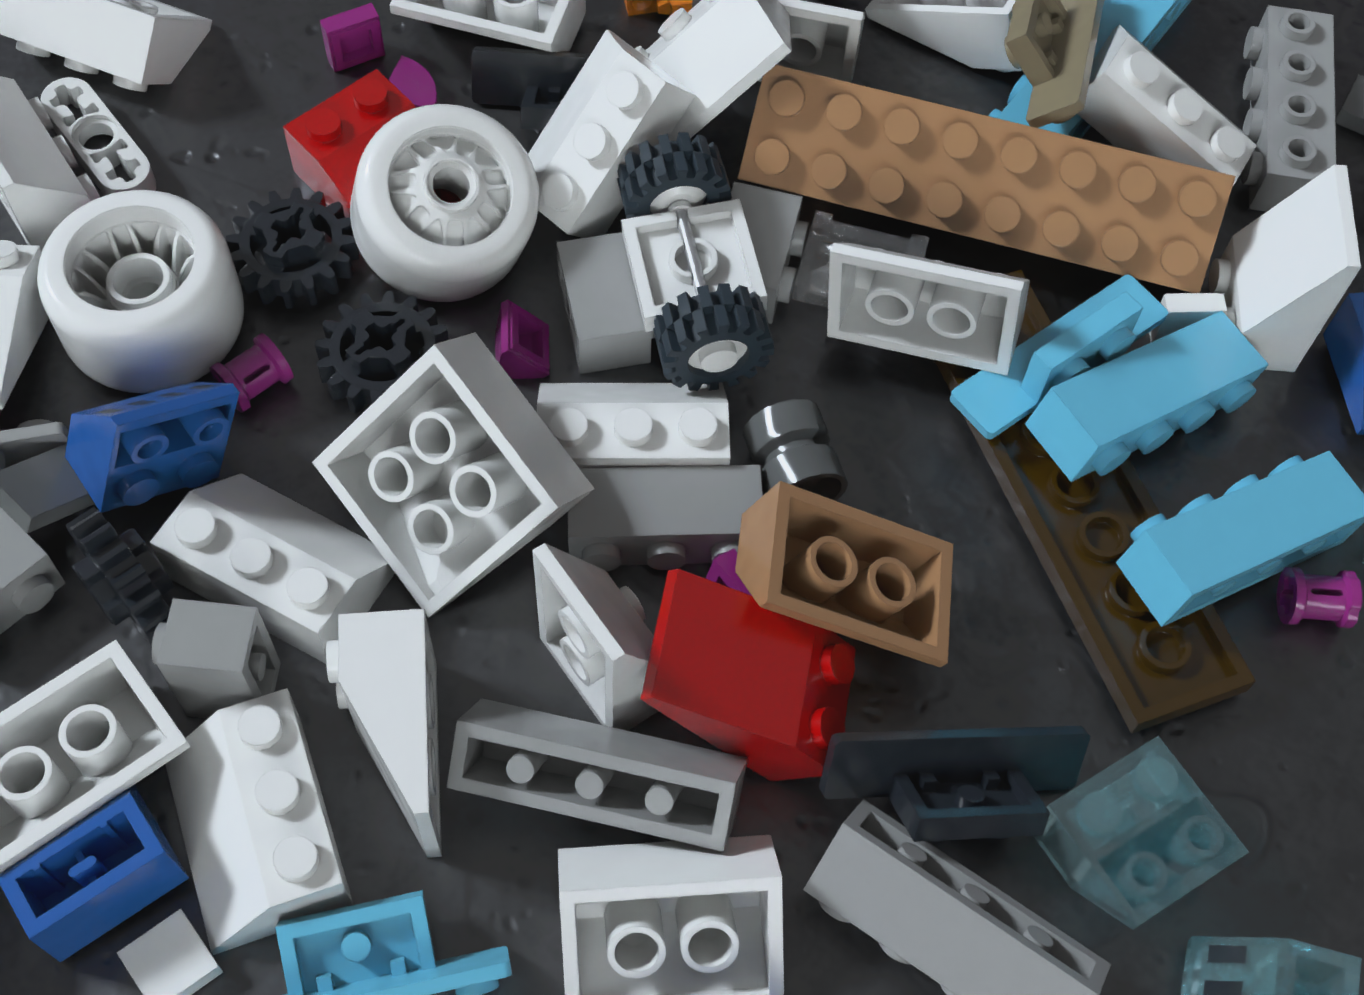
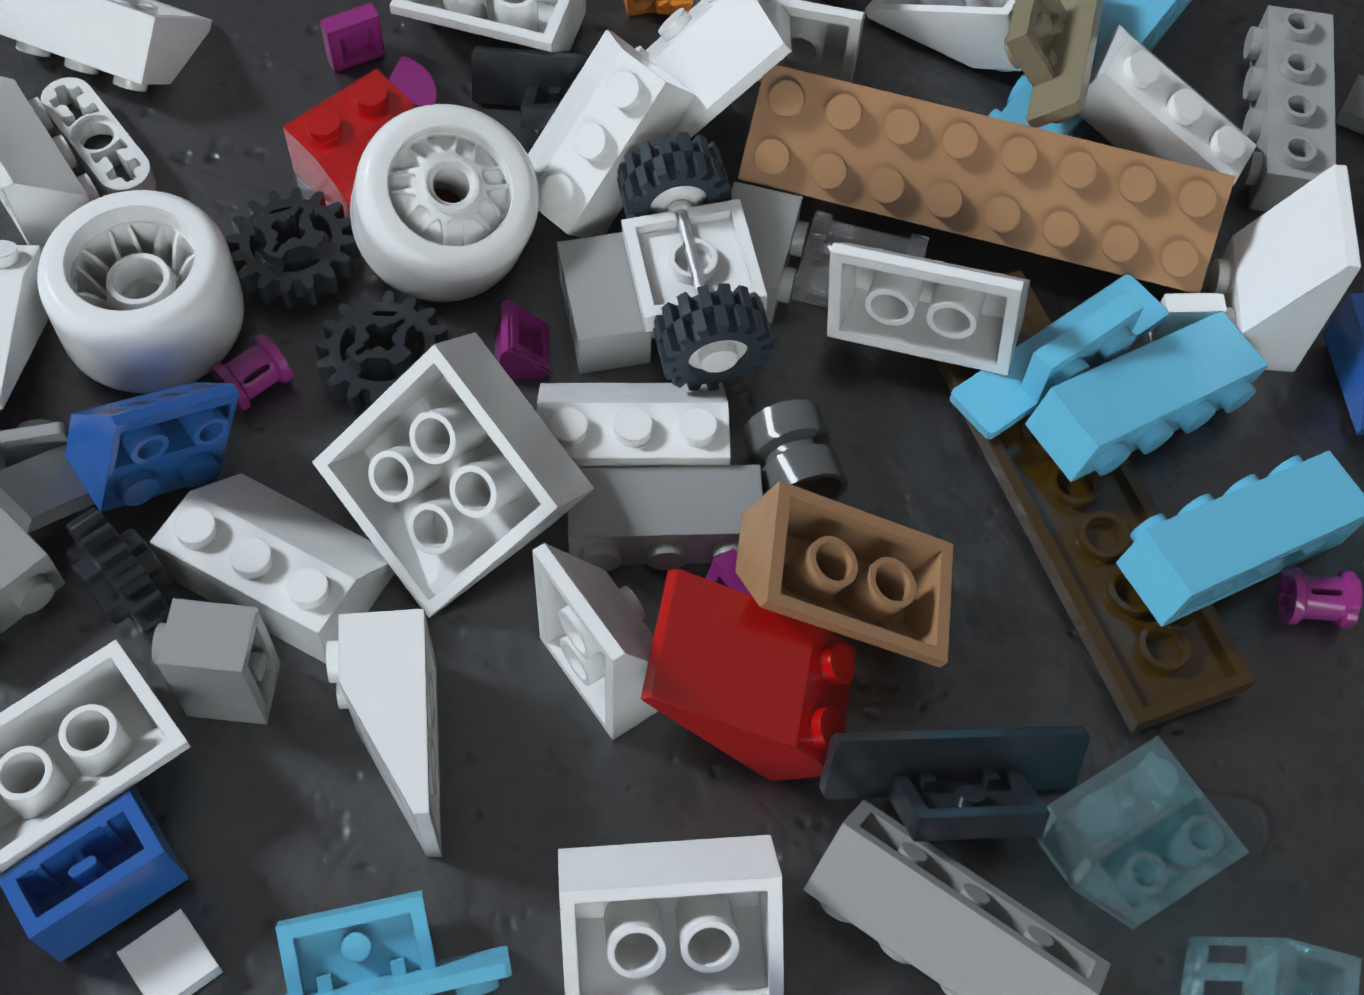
white slope [165,688,353,955] -> none
light grey brick [446,698,748,852] -> none

